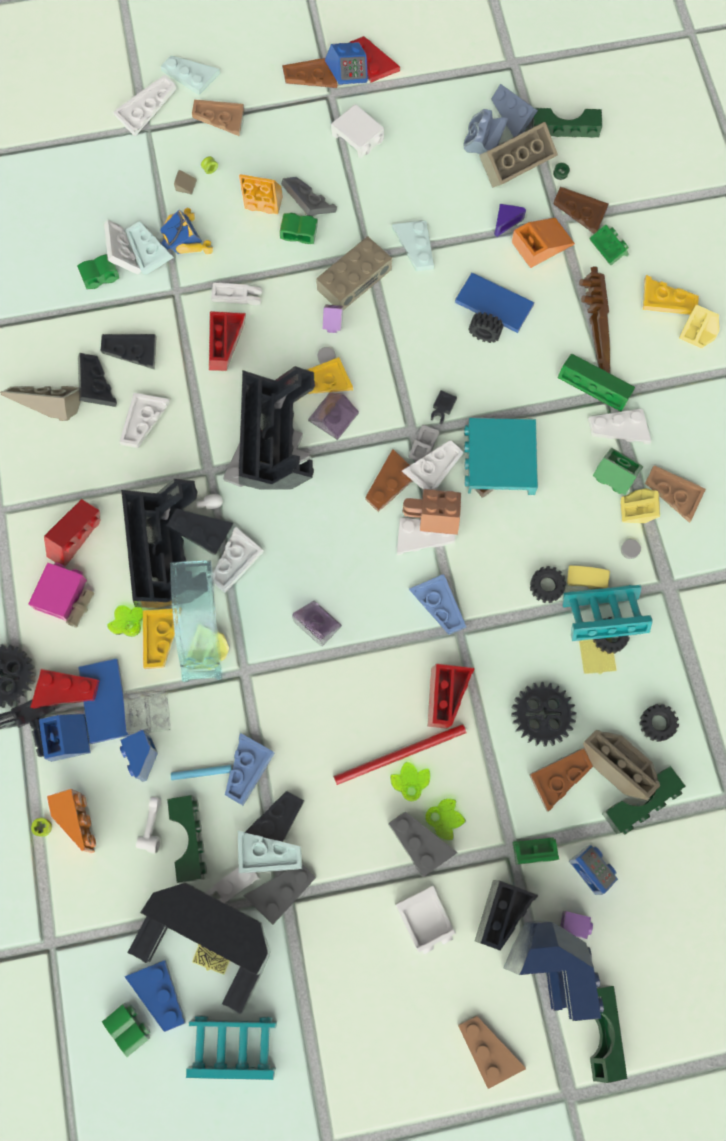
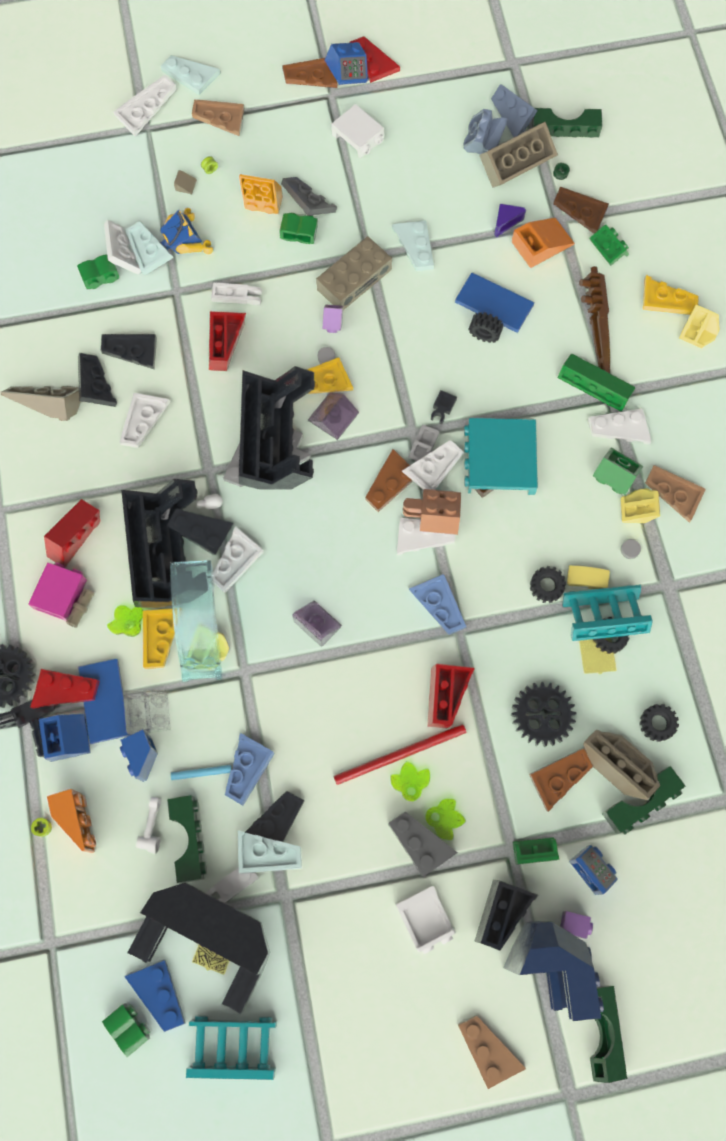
dark grey wing [243,864,316,925] -> none

